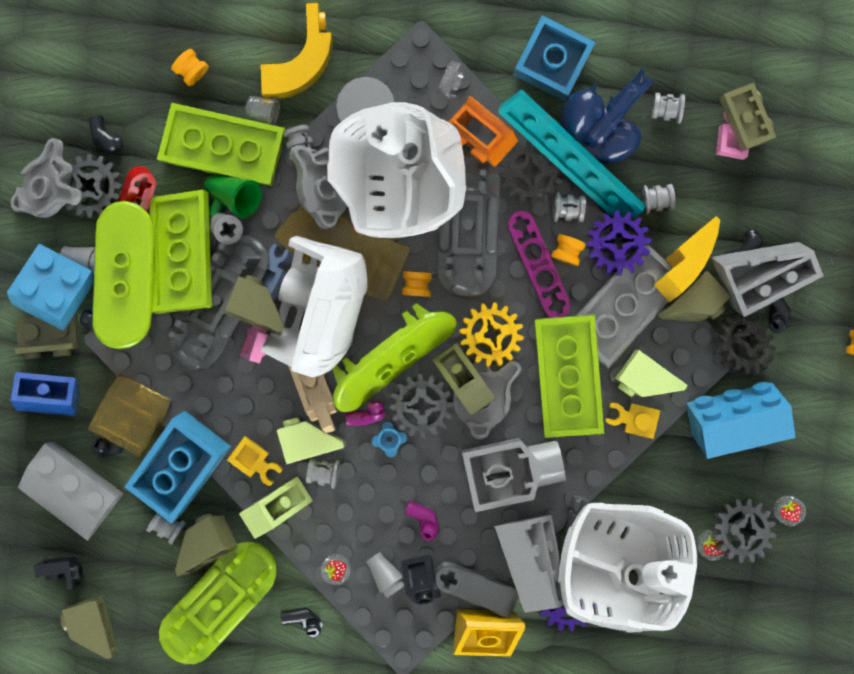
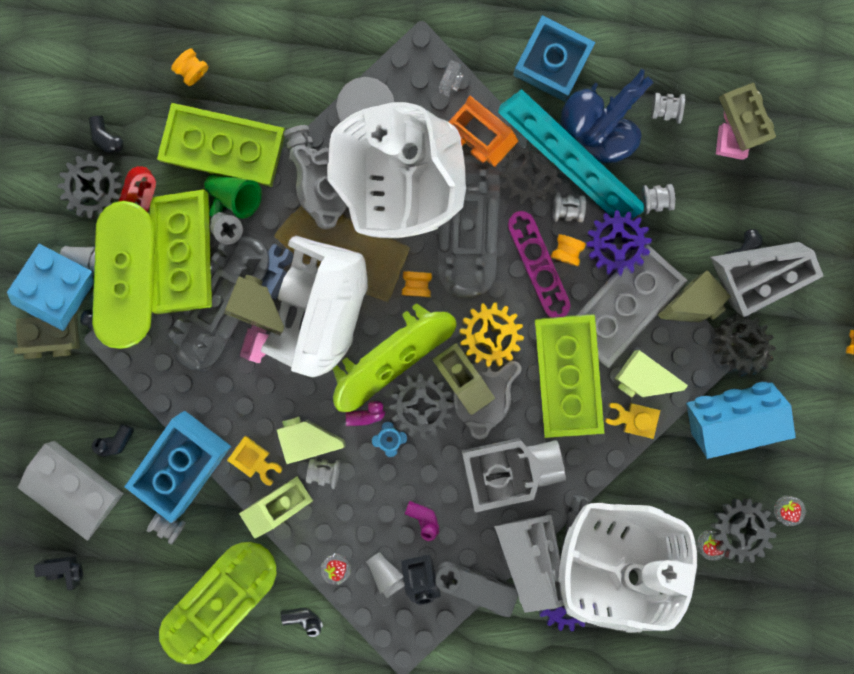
blue brick [10,372,80,416] -> none
light grey tile [11,138,81,218] -> none
olive slope [61,595,119,659] -> none
clear yellow slope [88,374,171,457] -> none
olive slope [175,513,238,576] -> none
clear piece [246,95,280,125] -> none
yellow arch [261,3,333,99] -> none
tan hinge [288,366,336,434] -> none
yellow slope [453,609,525,657] -> none
yellow slope [654,216,720,303] -> none
black arm [768,297,791,333] -> none

